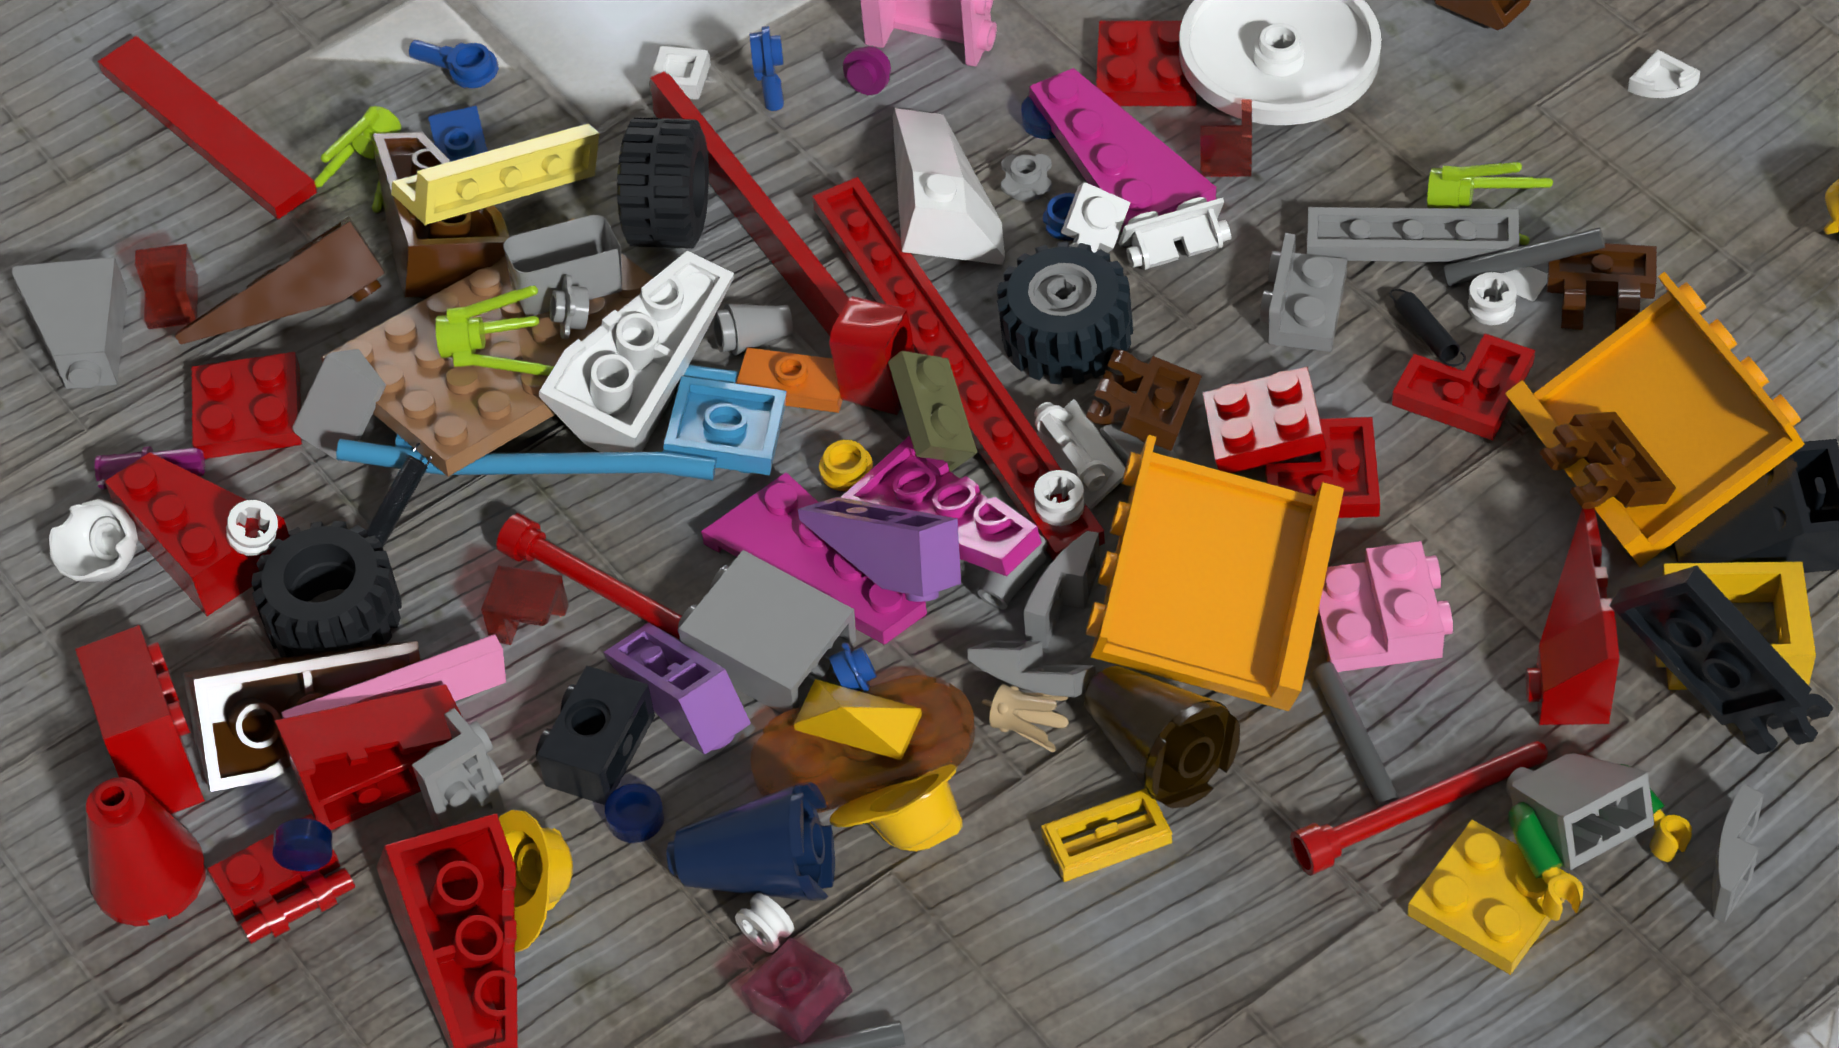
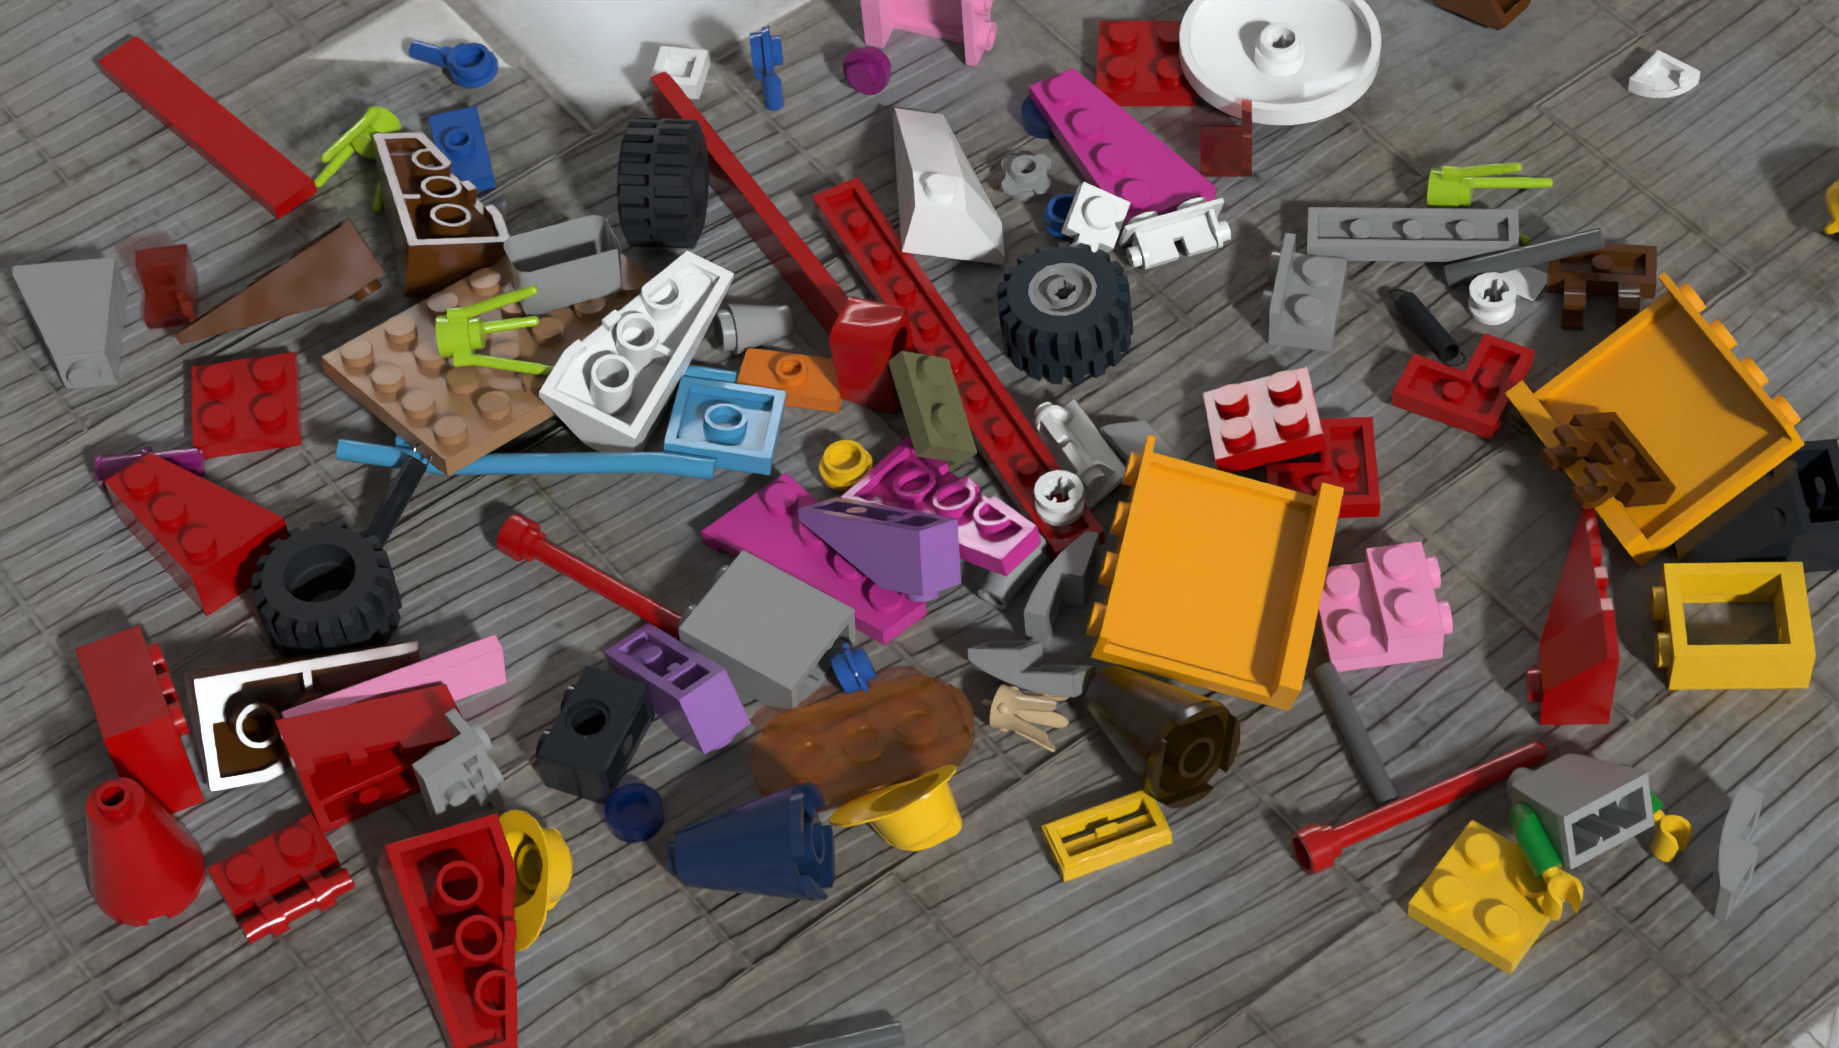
white hair [49,499,138,582] -> none
white bush [226,500,278,556] -> none
clear blue tile [273,818,333,871] -> none
light grey slope [292,349,386,464] -> none
light yellow fence [391,123,600,225] -> none
clear red panel [481,565,569,645] -> none
light grey plate [550,275,589,339] -> none
white bush [735,893,794,953] -> none
clear pink piece [740,937,852,1043] -> none
yellow slope [794,679,922,760] -> none
reddish brown plate [1086,349,1202,451] -> none
black tile [1609,565,1833,754] -> none

